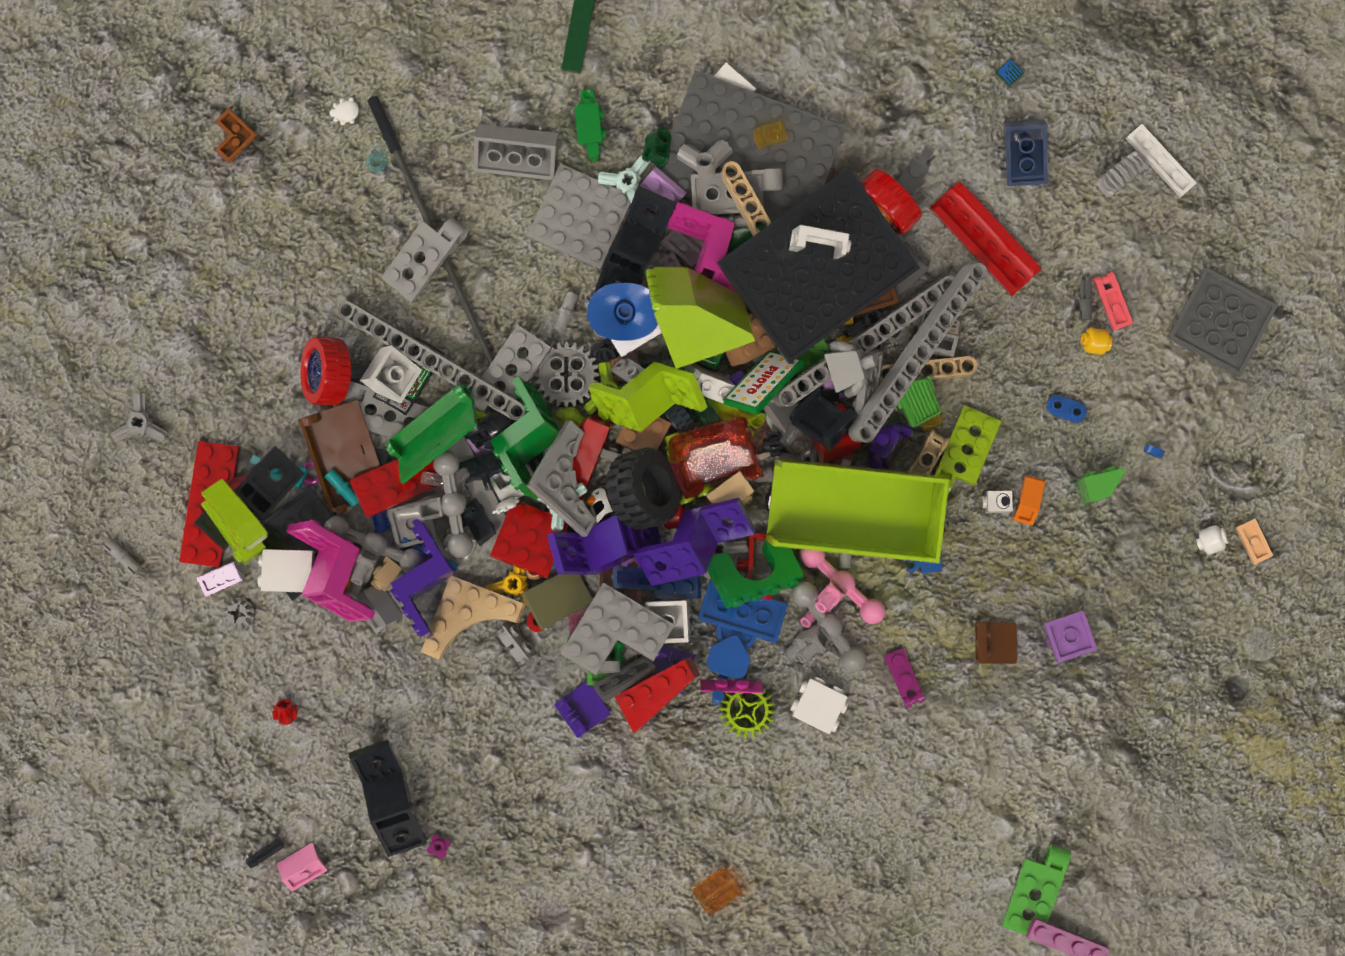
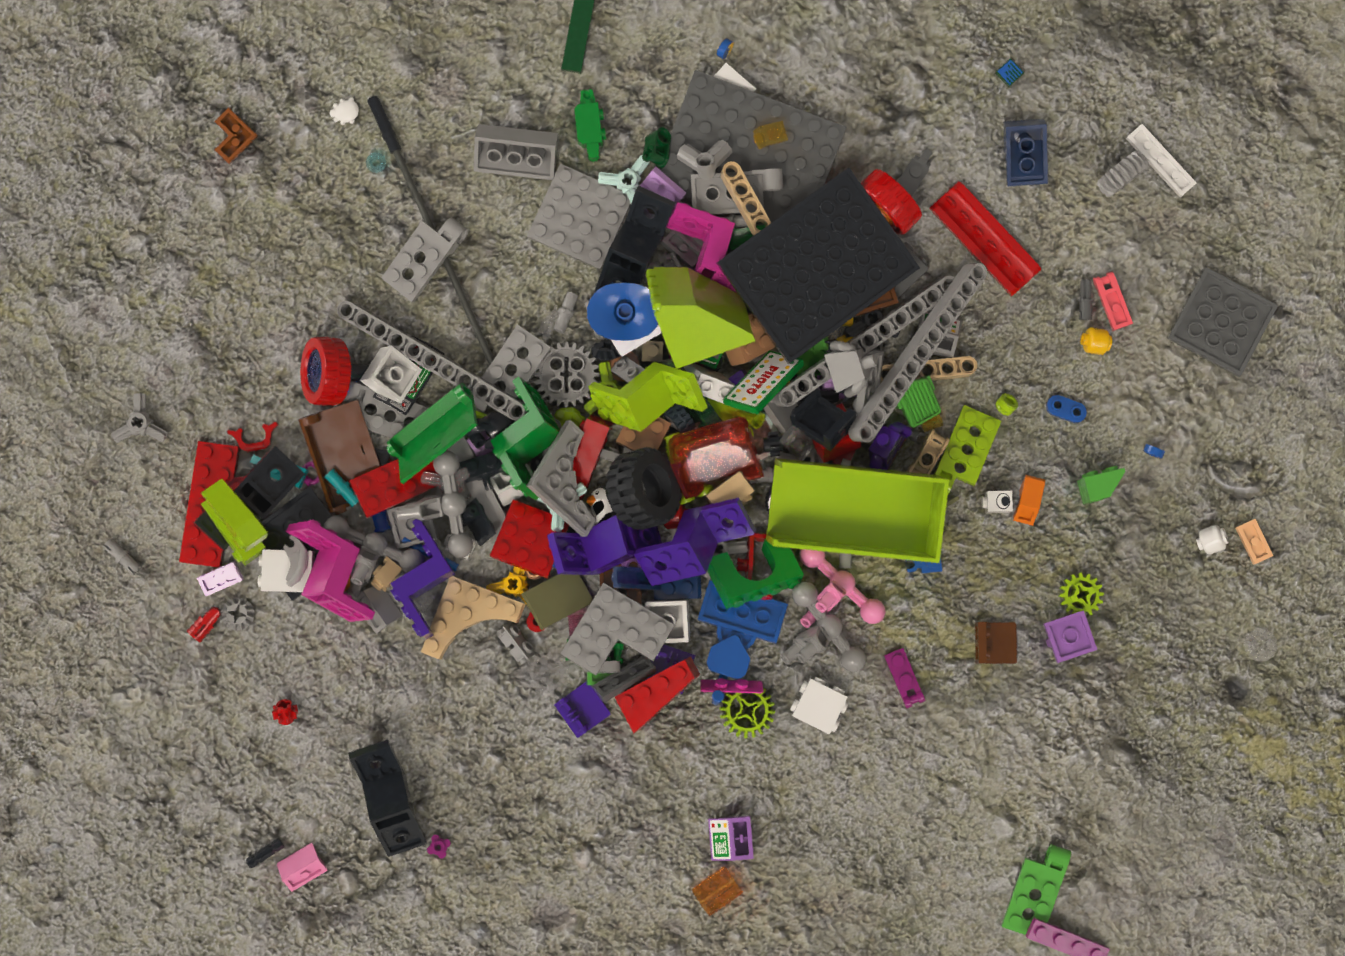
white piece [492,496,520,514] -> none
white panel [789,225,851,259] -> none
none -> red hinge [187,606,220,643]
none -> red helmet [227,422,278,452]
none -> light grey piece [283,535,307,587]
none -> dark tan brick [642,341,663,364]
none -> medium lavender slope [708,815,754,861]
none -> blue tile [717,38,734,60]
none -> lime tile [995,393,1018,416]
none -> lime gear [1058,572,1104,616]

